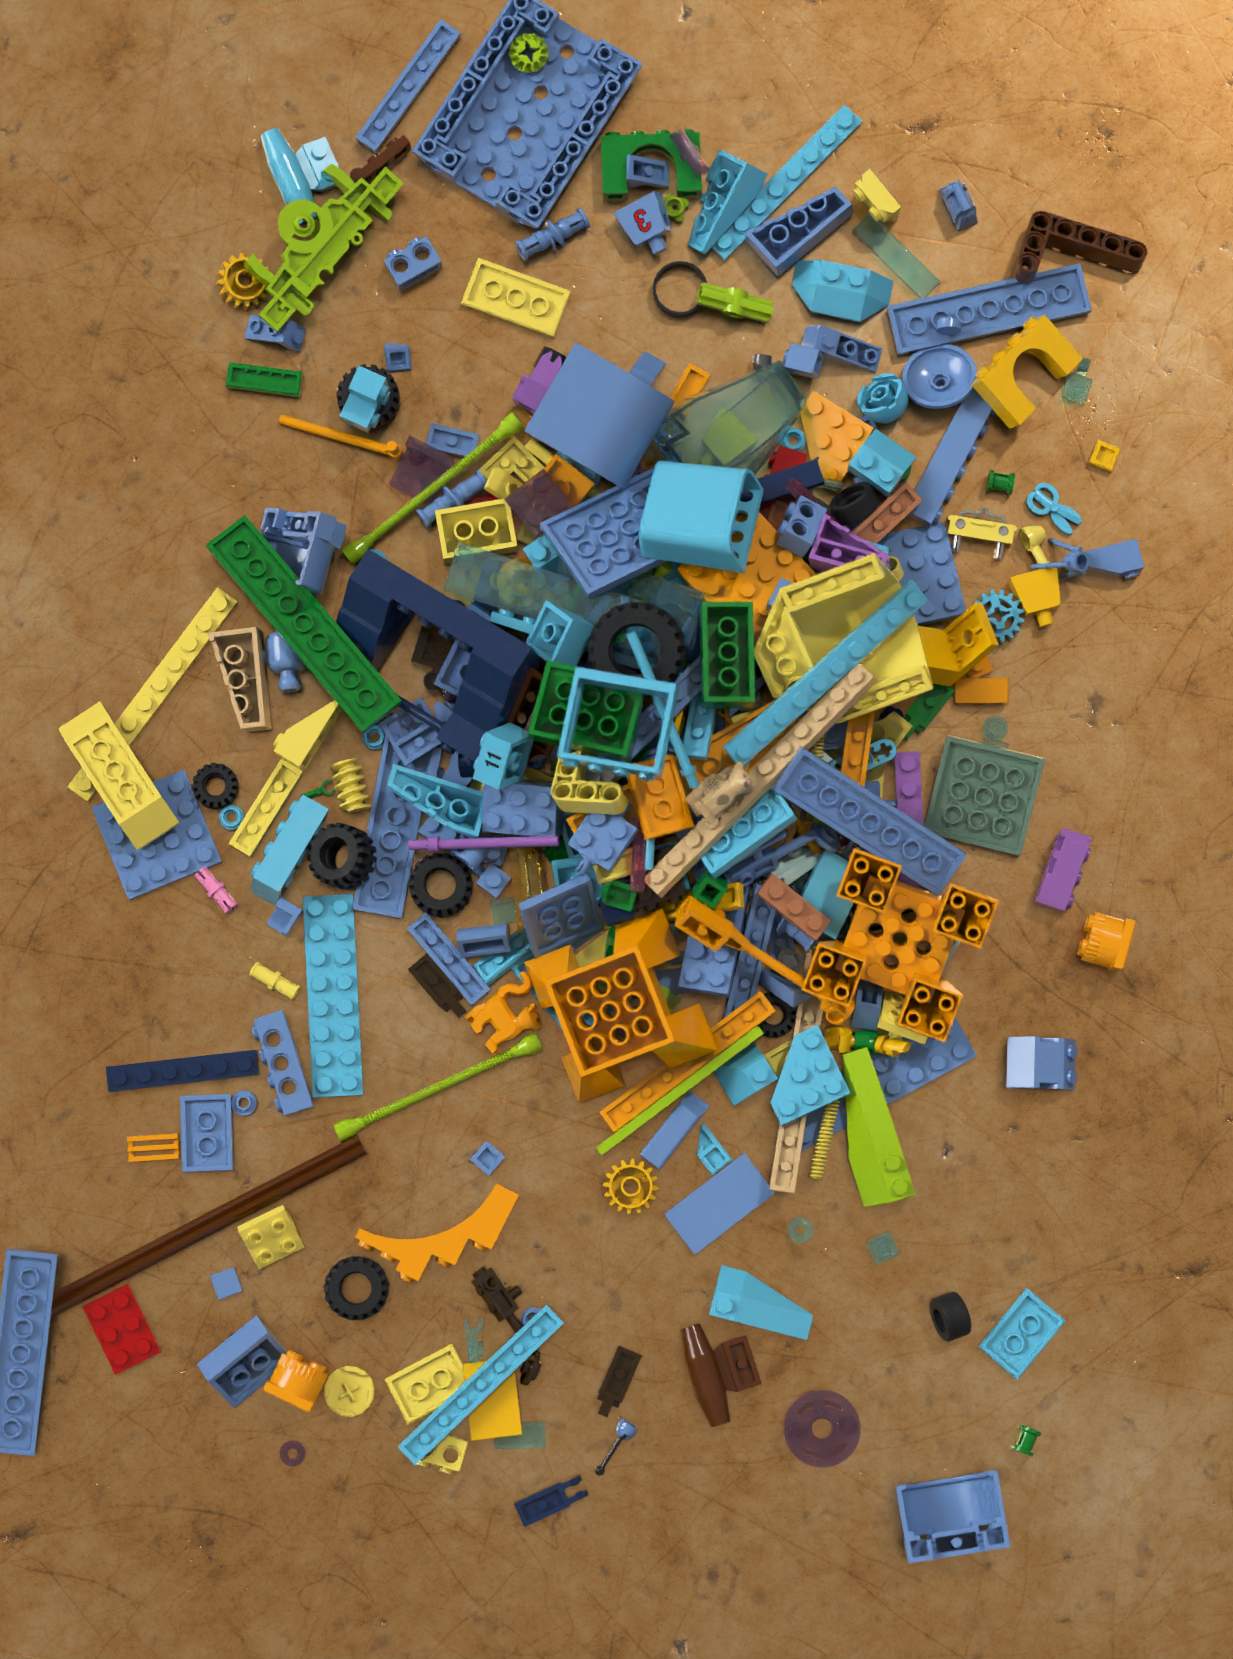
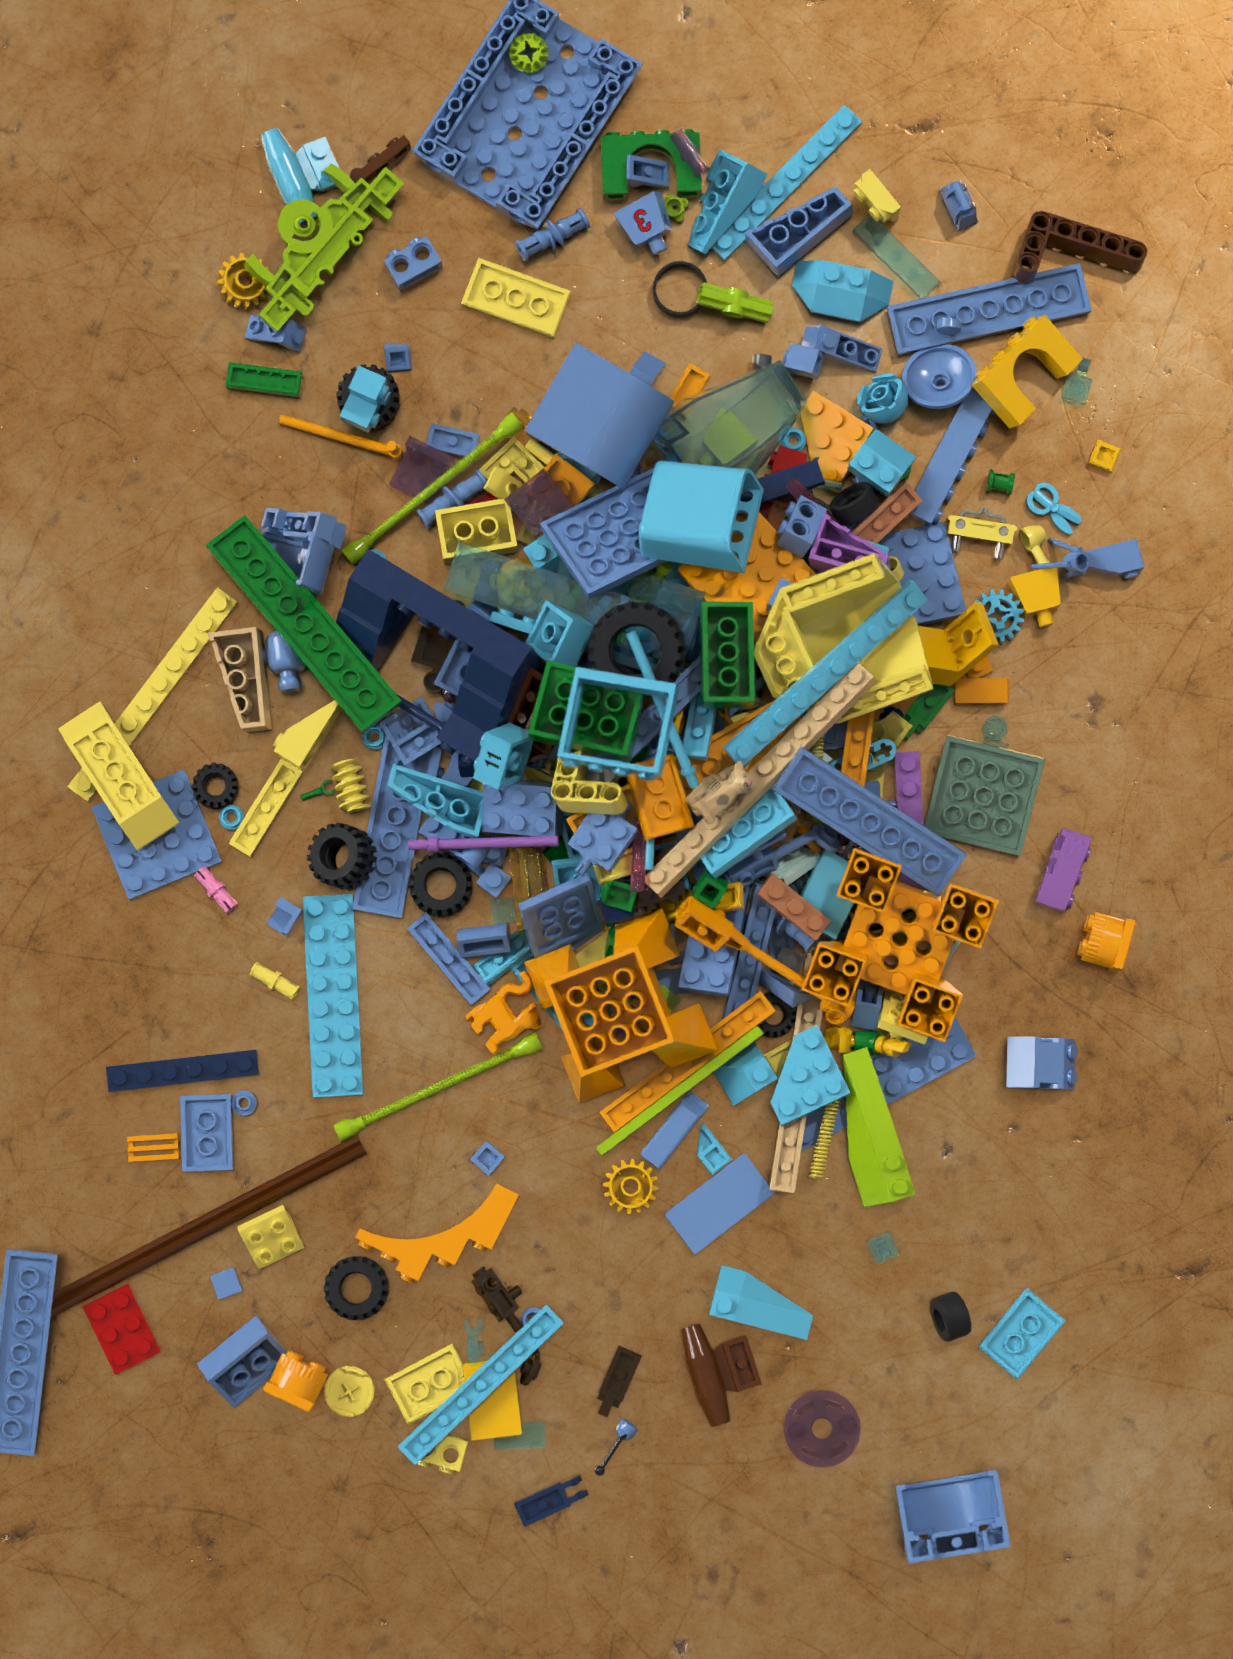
medium azure wedge [250,795,329,905] -> none
medium blue brick [251,1010,315,1116] -> none
plate [280,1441,305,1466] -> none
medium blue plate [355,19,461,153] -> none
dark brown hinge [408,953,467,1017] -> none
medium lavender piece [512,346,567,414] -> none
clear light blue plate [788,1217,813,1243] -> none
green bush [1011,1425,1041,1457] -> none

